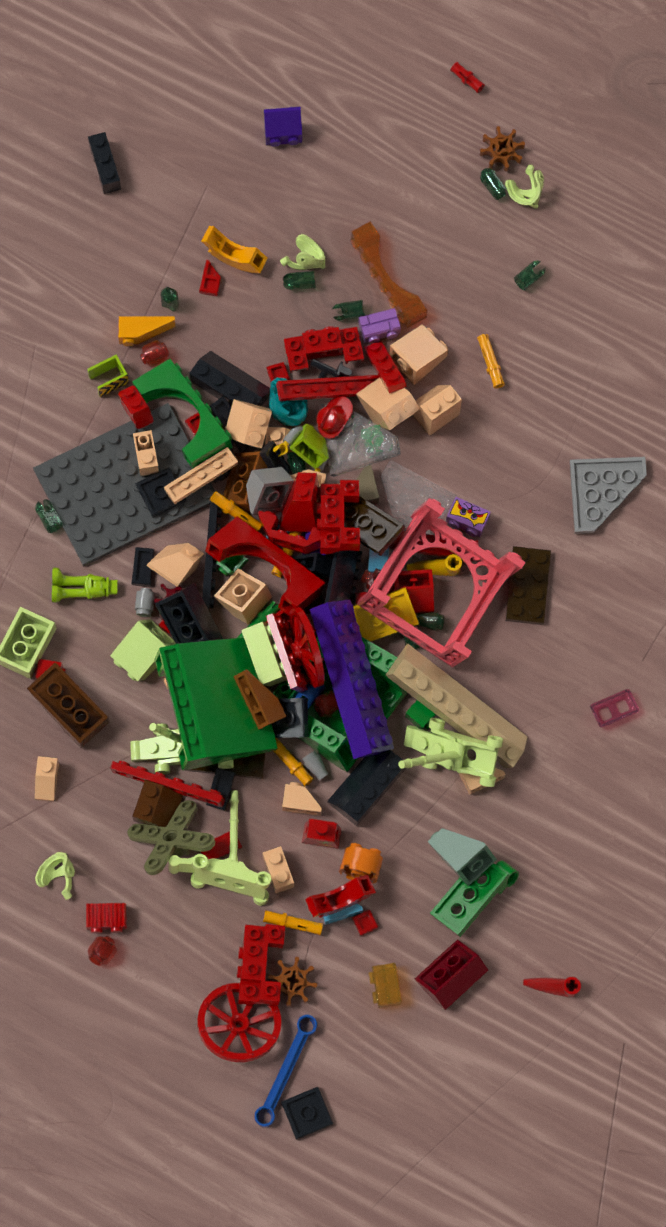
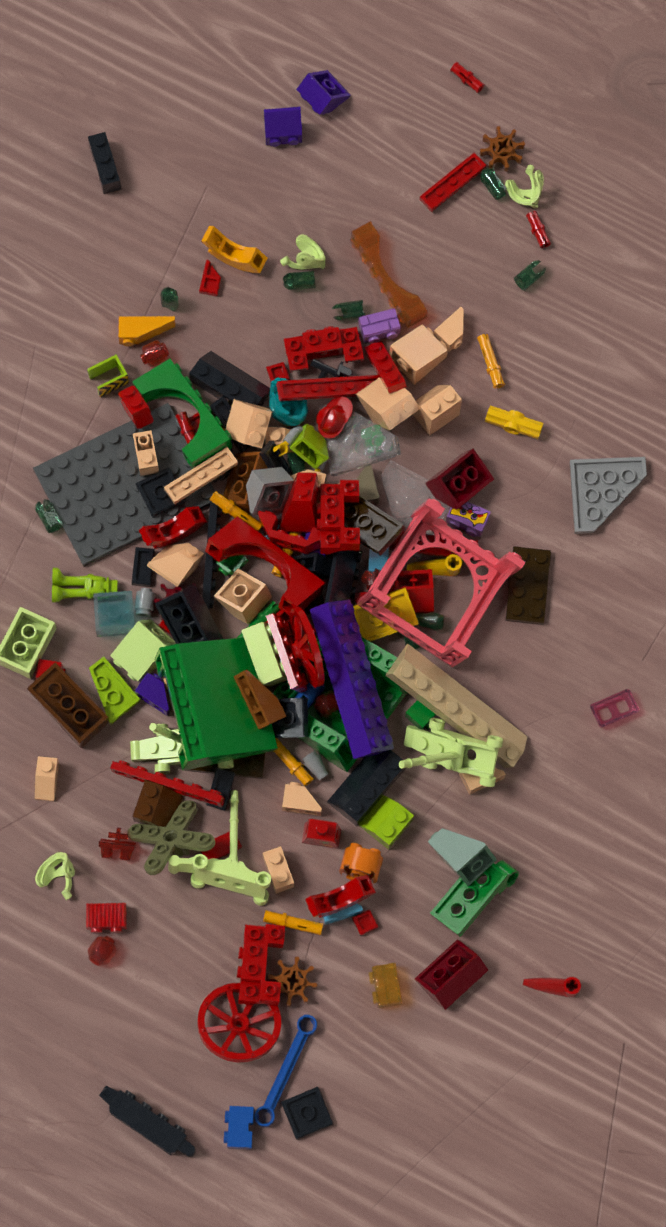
none -> lime wing [89,656,140,725]
none -> clear light blue brick [93,591,135,637]
none -> clear red hips [99,827,136,861]
none -> black hinge [99,1086,196,1157]
none -> dark purple slope [135,672,169,716]
none -> red arch [139,506,207,549]
none -> red pin [175,411,195,444]
none -> blue brick [224,1106,254,1150]
none -> dark purple slope [296,70,351,115]
none -> lime slope [358,795,414,850]
none -> red plate [419,153,486,212]
none -> dark red slope [425,448,494,510]
none -> light nougat slope [434,307,464,352]
none -> yellow piece [485,405,544,439]
none -> red pin [526,211,551,249]

